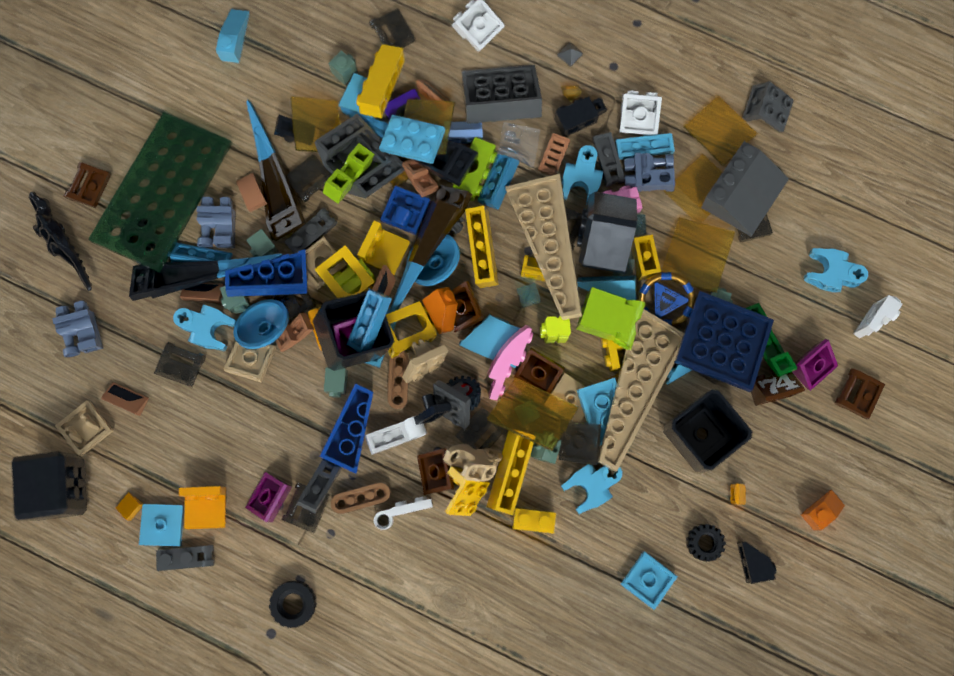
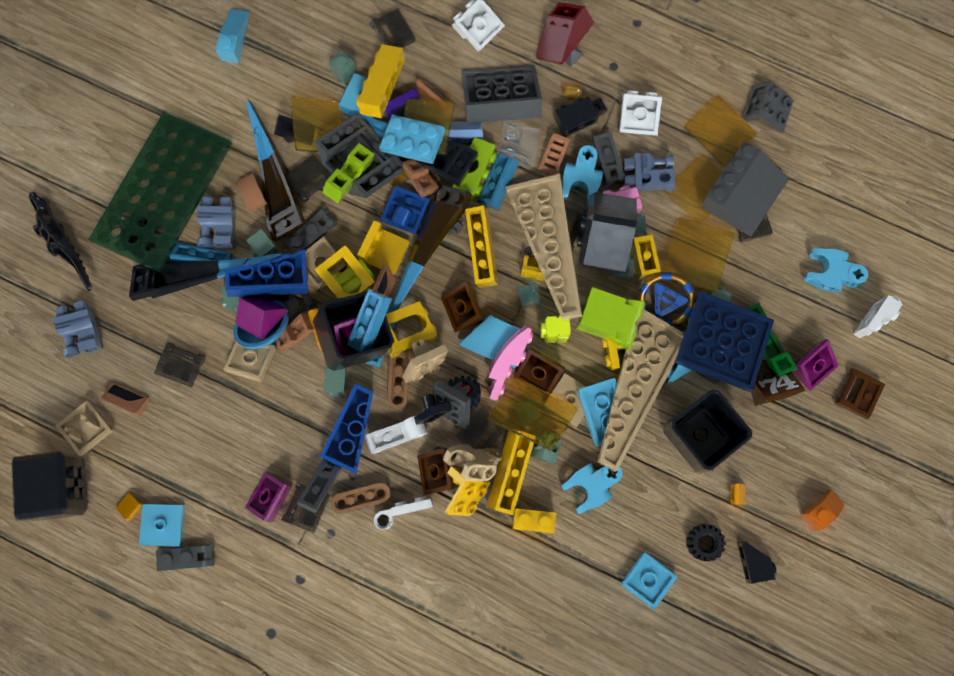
reddish brown plate [64,162,111,209] -> none
medium azure piece [173,305,236,351] -> none
light orange bracket [179,486,226,529] -> none
nougat slope [180,283,224,303] -> none
black tyre [269,581,317,628] -> none
dark azure dish [406,234,460,286] -> none
orange slope [422,287,458,334] -> none
clear smoke plate [559,420,601,465] -> none
medium azure slope [577,275,637,300] -> none
medium azure plate [615,133,675,160] -> none
none -> magenta slope [236,296,288,340]
none -> dark red slope [536,2,594,65]

